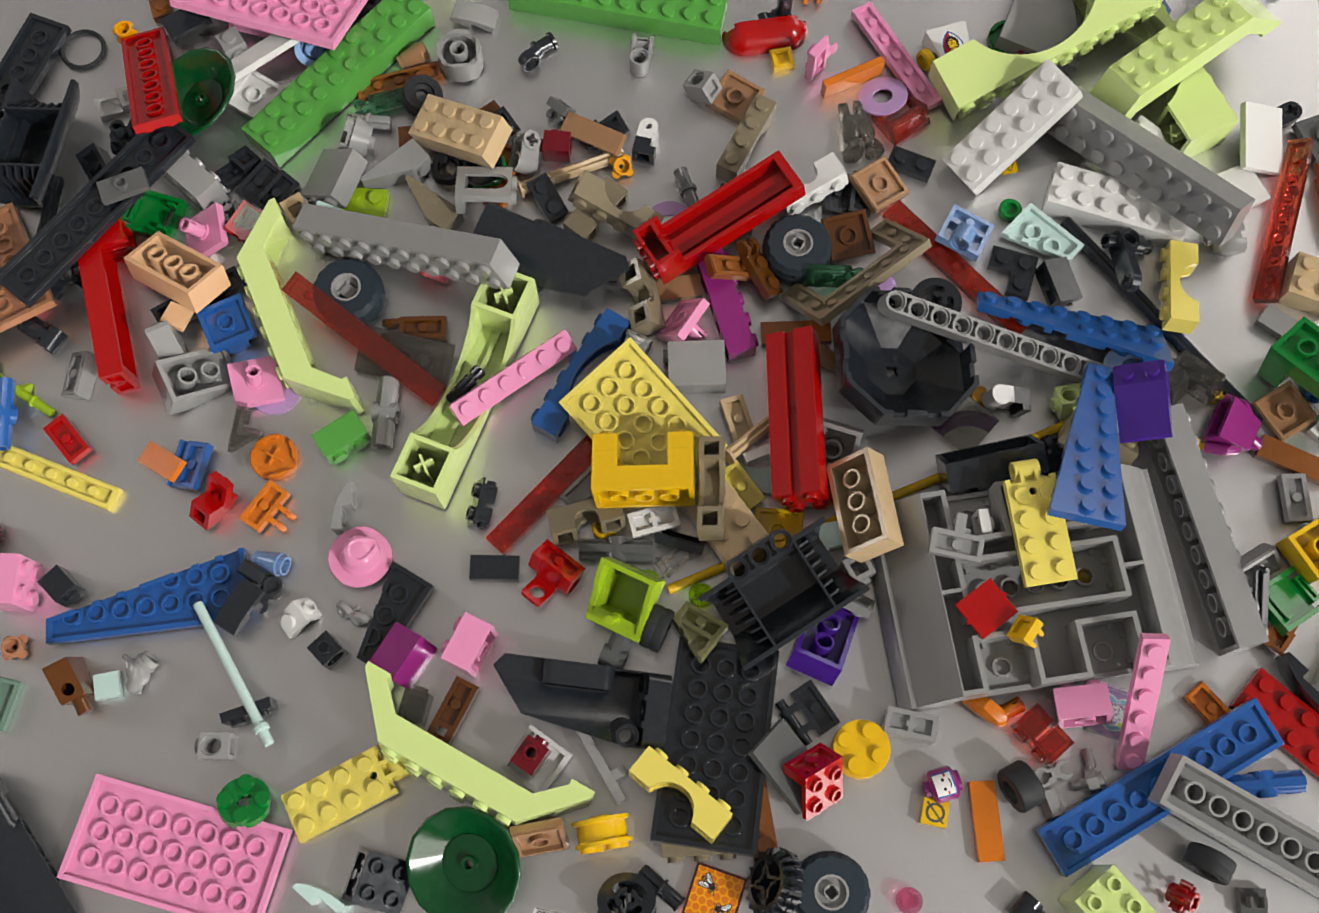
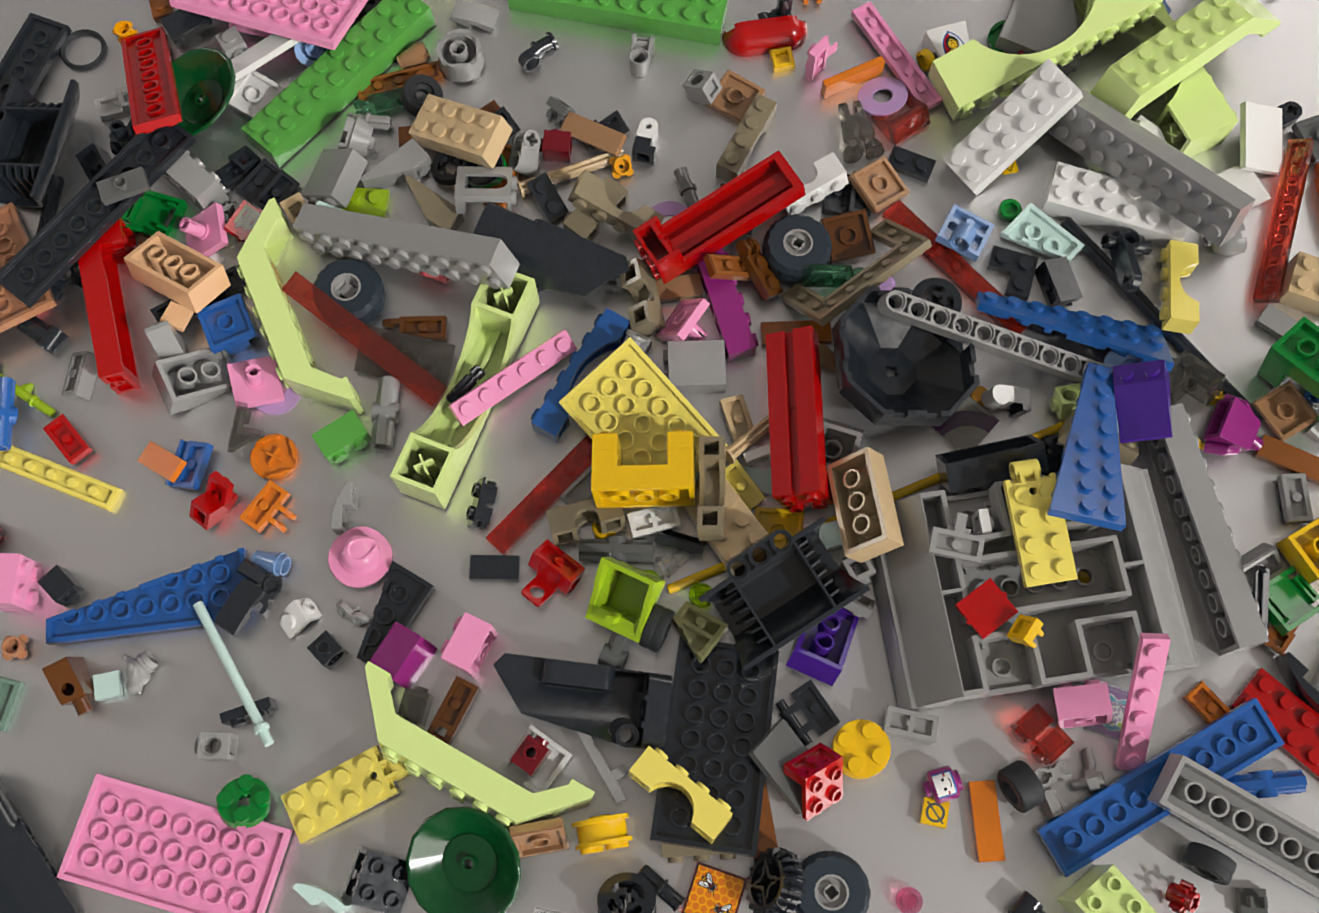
orange arm [962,696,1026,727] -> none

